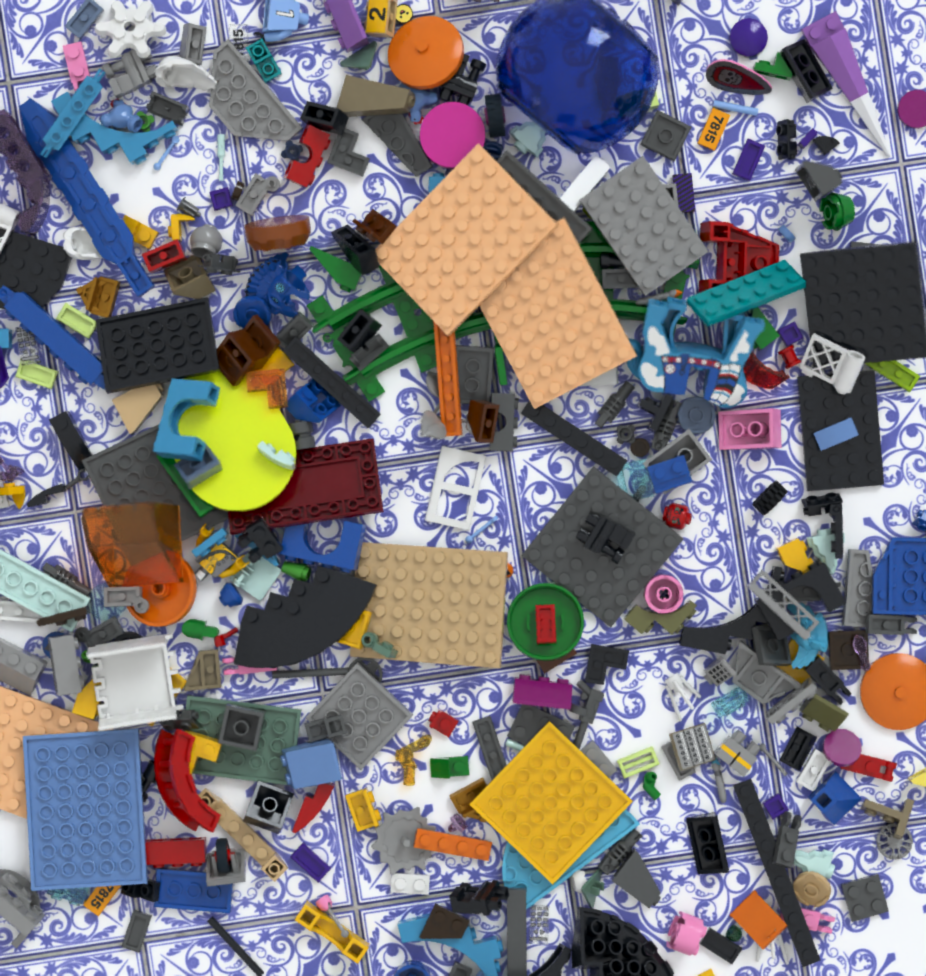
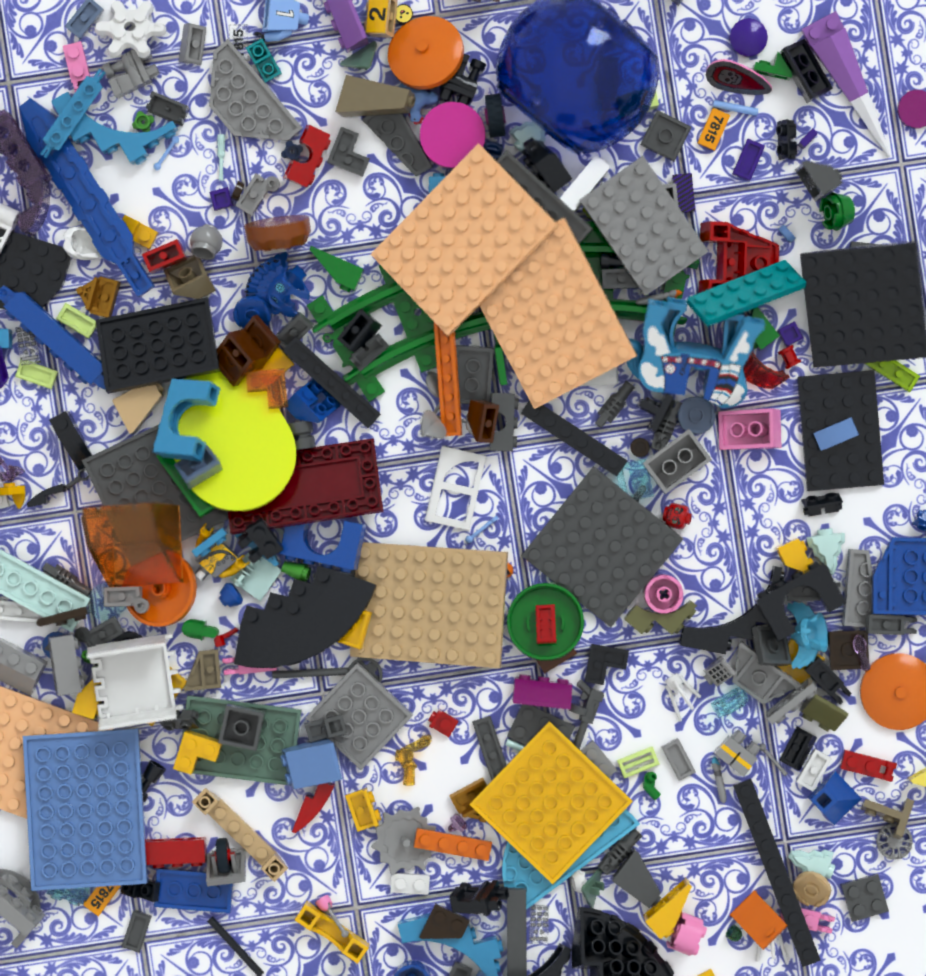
medium blue animal [100,99,143,132] -> none
red fence [154,729,221,833] -> none
white hair [155,56,217,91] -> none
yellow plate [168,214,195,241] -> none
dark grey piece [176,197,201,218] -> none
dark grey hinge [198,253,240,275] -> none
black slope [243,780,294,834] -> none
light aqua slope [257,441,296,470] -> none
dark purple tile [290,842,331,883] -> none
black brick [300,101,349,135] -> none
black slope [331,225,379,275] -> none
reddish brown bracket [352,209,397,244] -> none
sand green plate [361,632,398,658] -> none
green slope [430,755,469,779] -> none
black hips [576,513,635,564] -> none
dark grey plate [617,425,636,444] -> none
blue plate [647,455,692,494] -> none
tile [669,723,716,771] -> none
black slope [686,812,729,874] -> none
black tile [700,927,743,964] -> none
light grey fence [746,569,820,640] -> none
black tyre [752,480,788,516] -> none
dark purple tile [762,793,789,820] -> none
dark grey hinge [772,811,802,868] -> none
white piece [799,333,865,395] -> none
black tile [812,136,840,155] -> none
magenta tile [823,729,862,767] -> none
black hinge [829,504,843,559] -> none
none -> black hinge [521,137,572,193]
none -> yellow slope [643,878,692,939]

